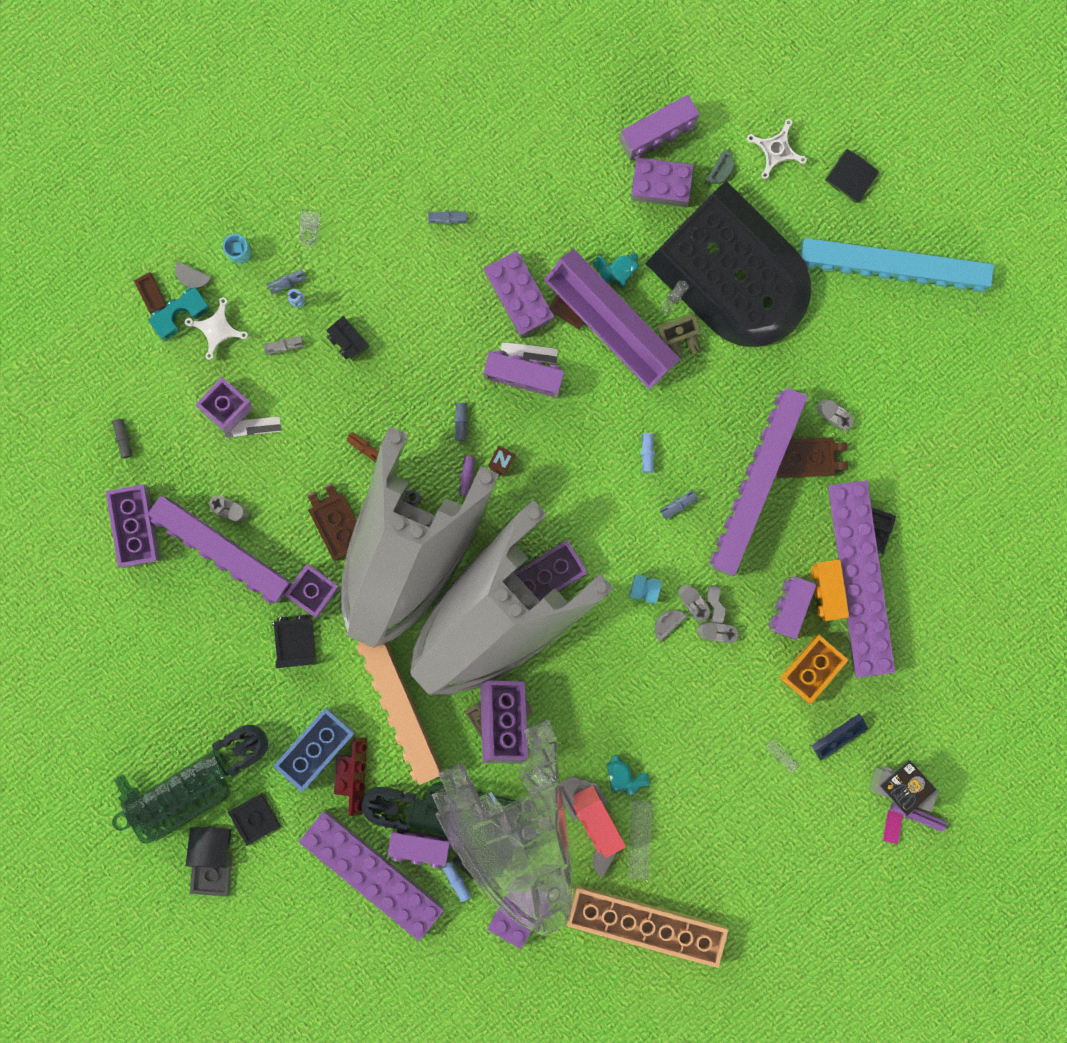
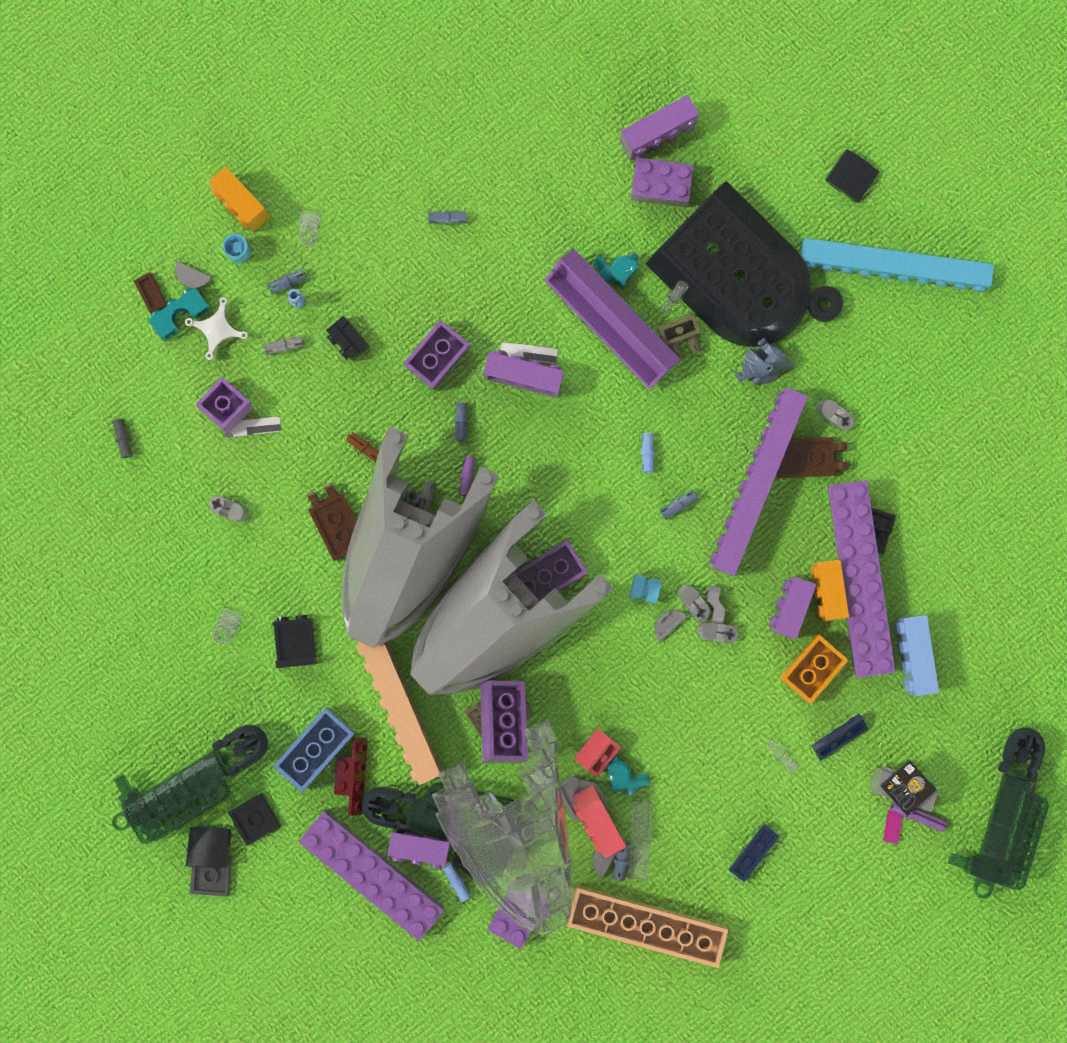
medium lavender brick [106,484,161,568] -> none
medium lavender piece [147,495,293,604] -> none
medium lavender brick [284,564,341,618] -> none
medium lavender brick [483,250,554,339] -> none
reddish brown brick [488,446,516,477] -> none
reddish brown tile [549,294,585,330] -> none
sand green tile [705,149,734,184] -> none
white piece [747,119,807,180] -> none
none -> light orange brick [209,166,270,232]
none -> clear piece [212,606,244,644]
none -> medium lavender brick [403,320,471,391]
none -> light grey axle [418,481,437,512]
none -> coral brick [574,728,621,778]
none -> sand blue pin [613,840,631,881]
none -> dark blue plate [728,823,780,882]
none -> sand blue helmet [734,338,793,386]
none -> black tyre [808,286,843,322]
none -> light blue brick [894,615,939,696]
none -> clear green piece [948,727,1049,899]

